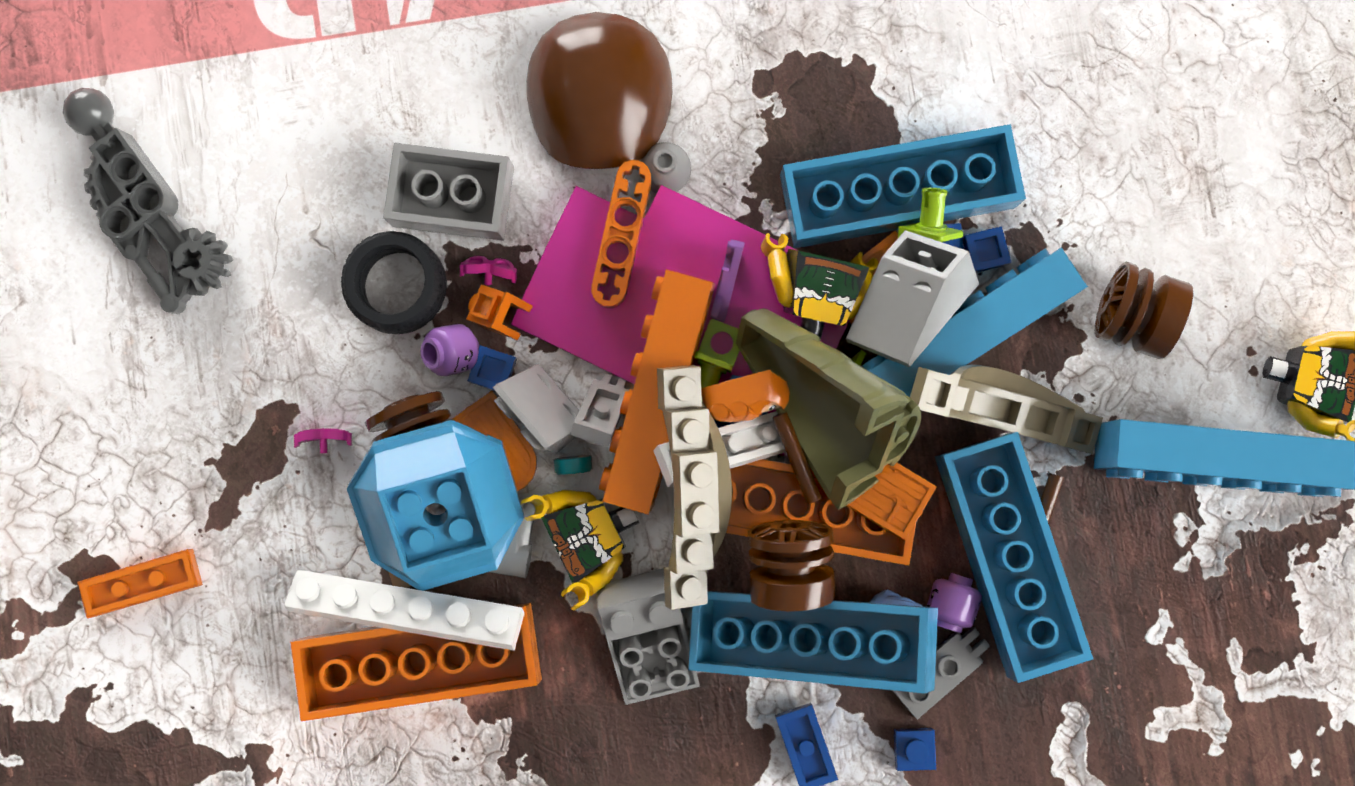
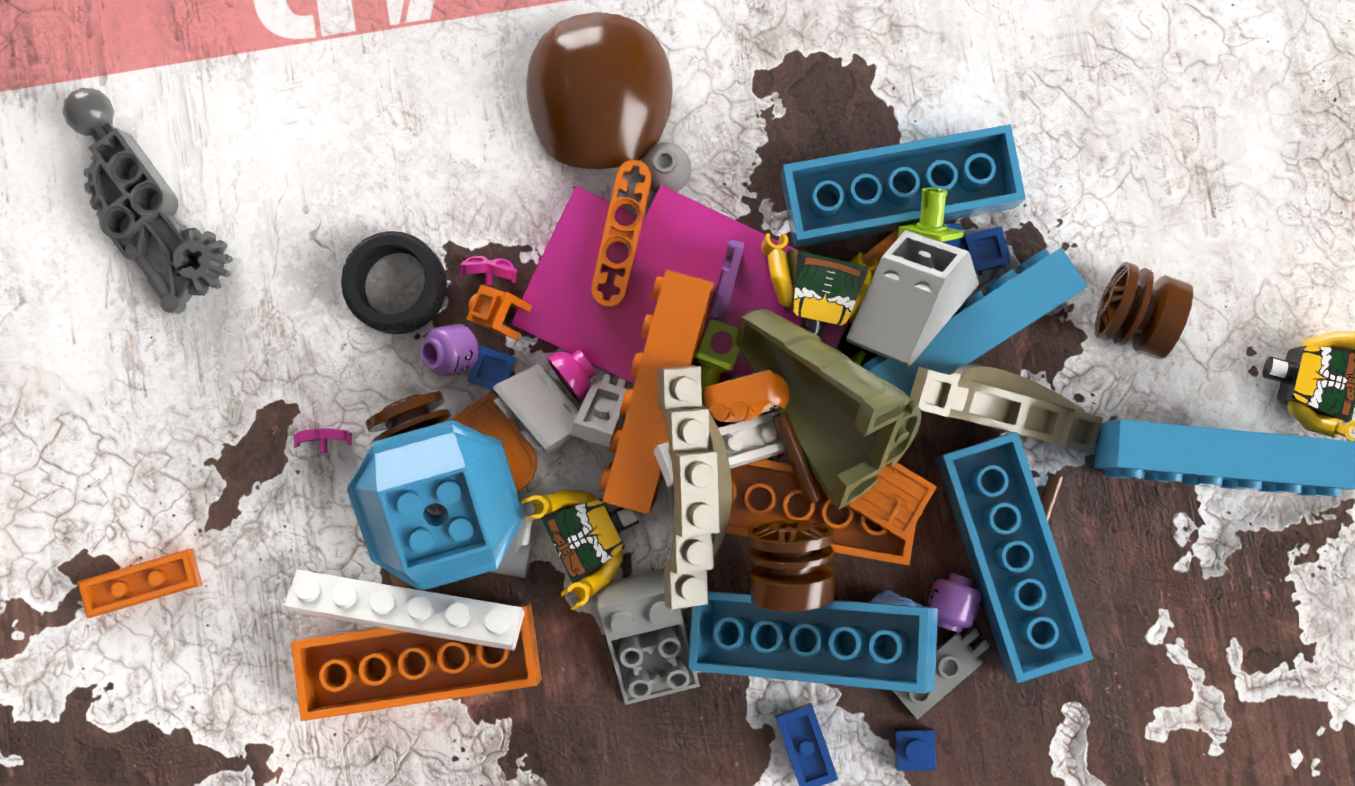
light grey brick [383,143,514,241] -> none
teal tile [553,455,593,475] -> none
none -> dark pink piece [546,350,597,403]

